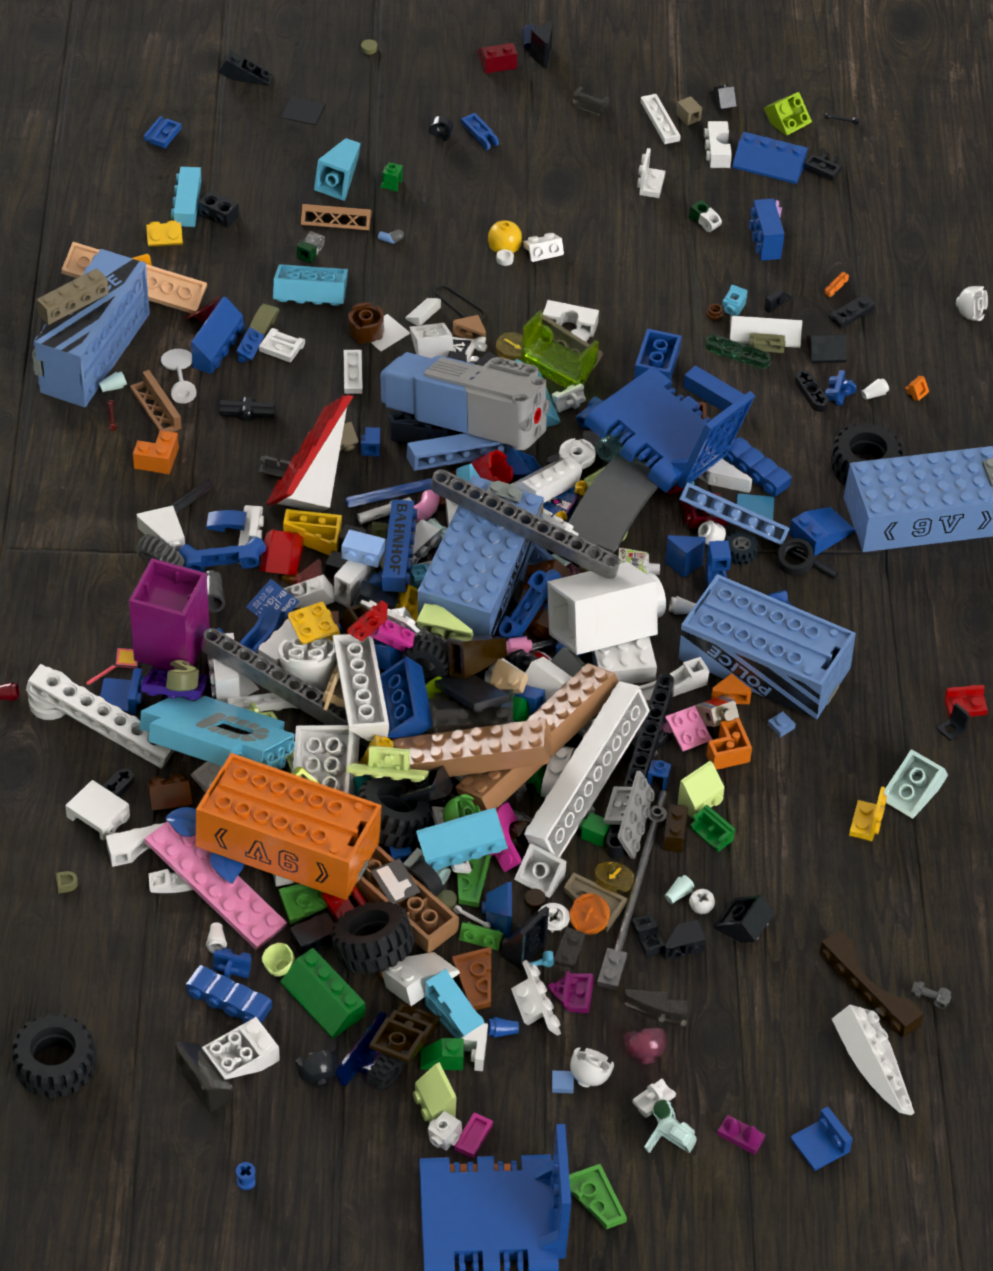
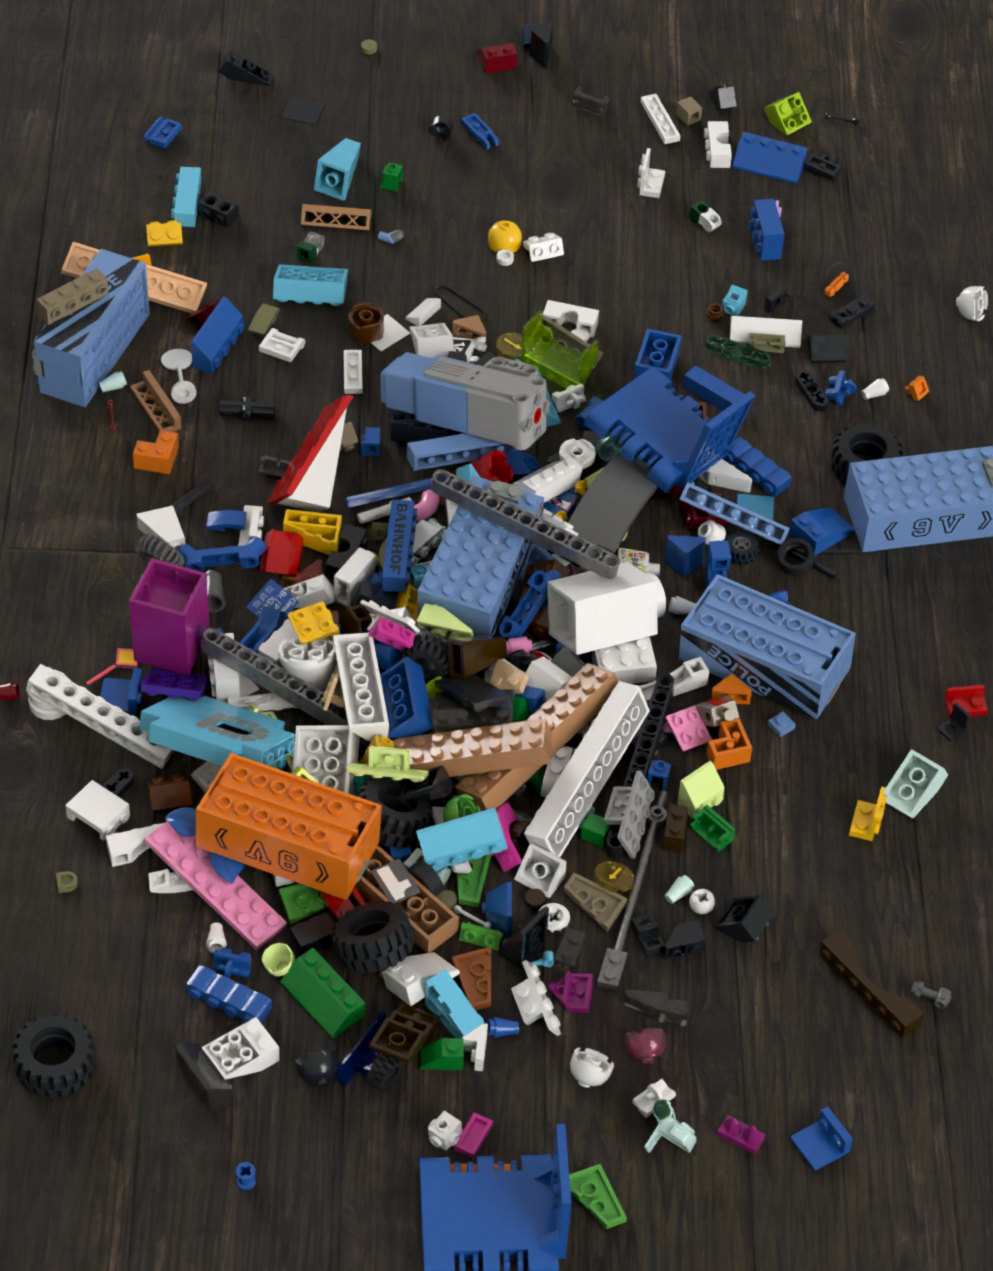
olive animal [166,660,199,691] -> none
blue hinge [236,327,264,363] -> none
light blue brick [342,530,385,567] -> none
red bracket [347,600,388,642] -> none
yellowish green slope [413,1063,457,1124] -> none
medium blue tile [552,1070,574,1094] -> none
orange tile [569,893,610,935] -> none
white wedge [832,1005,914,1115] -> none

